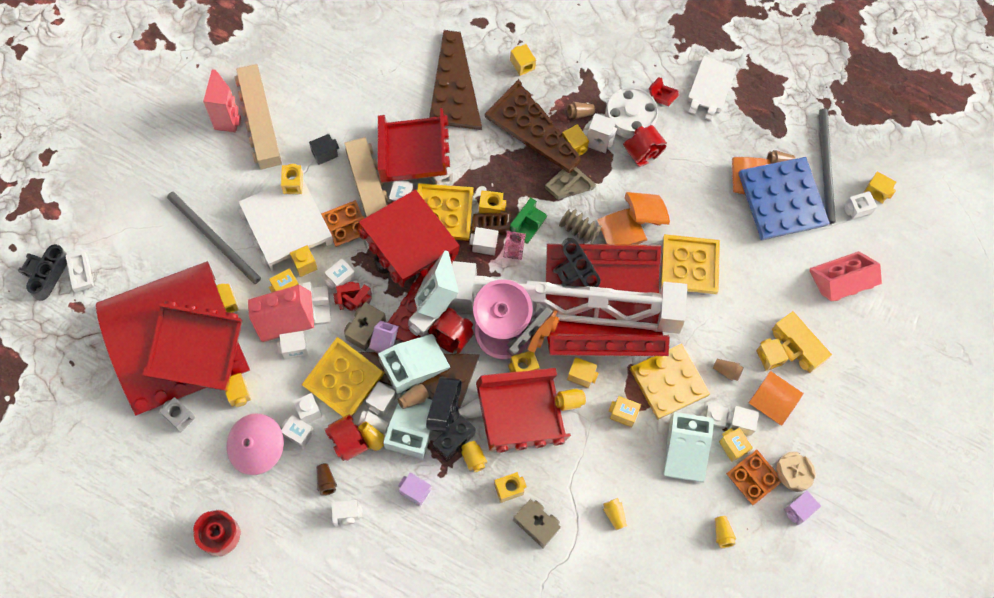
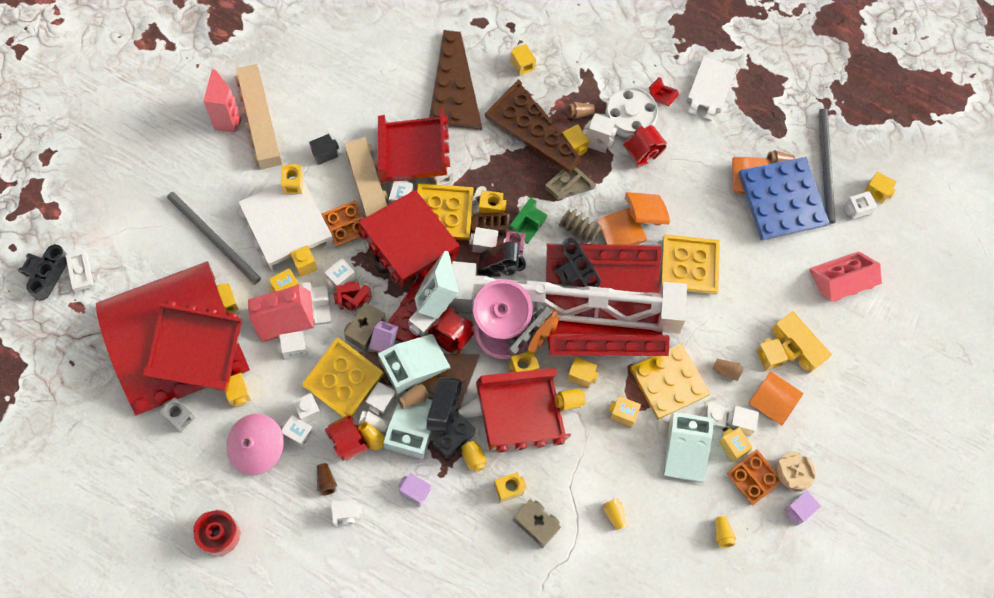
none -> black piece [478,242,526,276]

